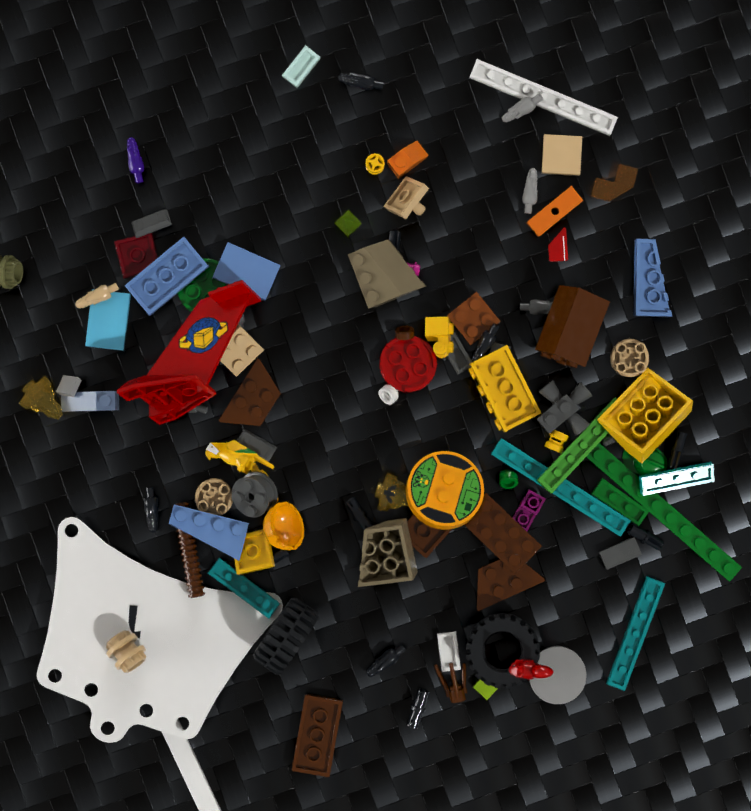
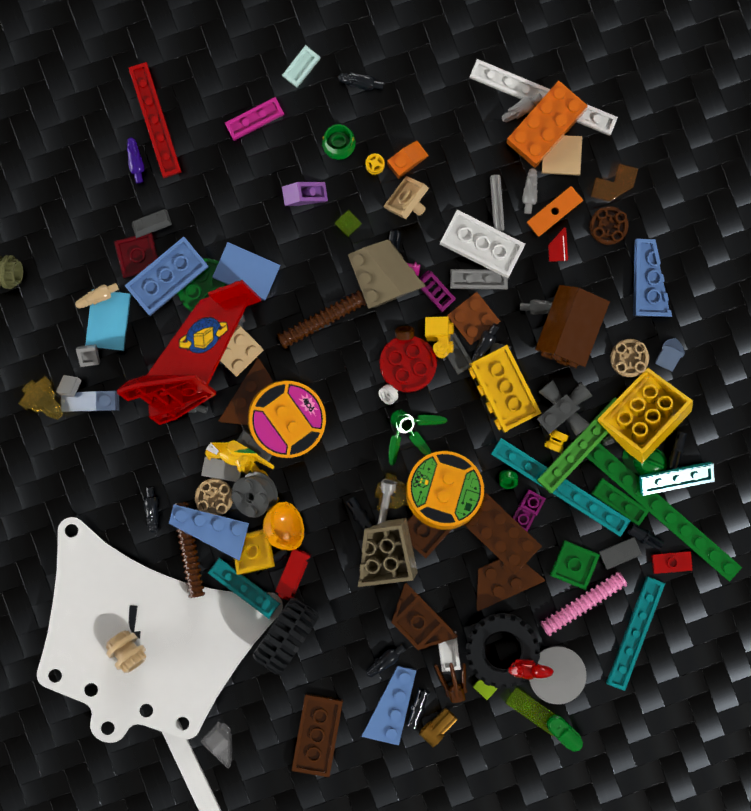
none -> light grey tile [76,344,100,367]
none -> red plate [128,62,182,178]
none -> clear slope [200,721,232,768]
none -> light grey tile [201,457,241,482]
none -> dark pink tile [225,97,284,141]
none -> brick [248,380,326,458]
none -> red window [275,549,311,600]
none -> reddish brown piece [277,290,366,349]
none -> medium lavender slope [282,182,328,206]
none -> green piece [322,124,356,160]
none -> medium blue wing [361,665,416,745]
none -> light grey piece [378,479,397,524]
none -> green plant [388,410,448,466]
none -> reddish brown wing [391,583,458,650]
none -> magenta slope [419,270,456,312]
none -> pearl gold piece [419,707,458,747]
none -> white plate [440,210,525,278]
none -> light grey tile [450,269,508,290]
none -> light grey axle [490,175,505,231]
none -> clear neon green tile [505,687,556,736]
none -> orange brick [507,80,588,168]
none -> bright pink piece [540,572,627,636]
none -> green arm [547,715,583,752]
none -> green tile [550,540,600,590]
none -> reddish brown tile [589,206,628,245]
none -> red plate [652,551,693,574]
none -> sand blue tile [655,338,685,372]

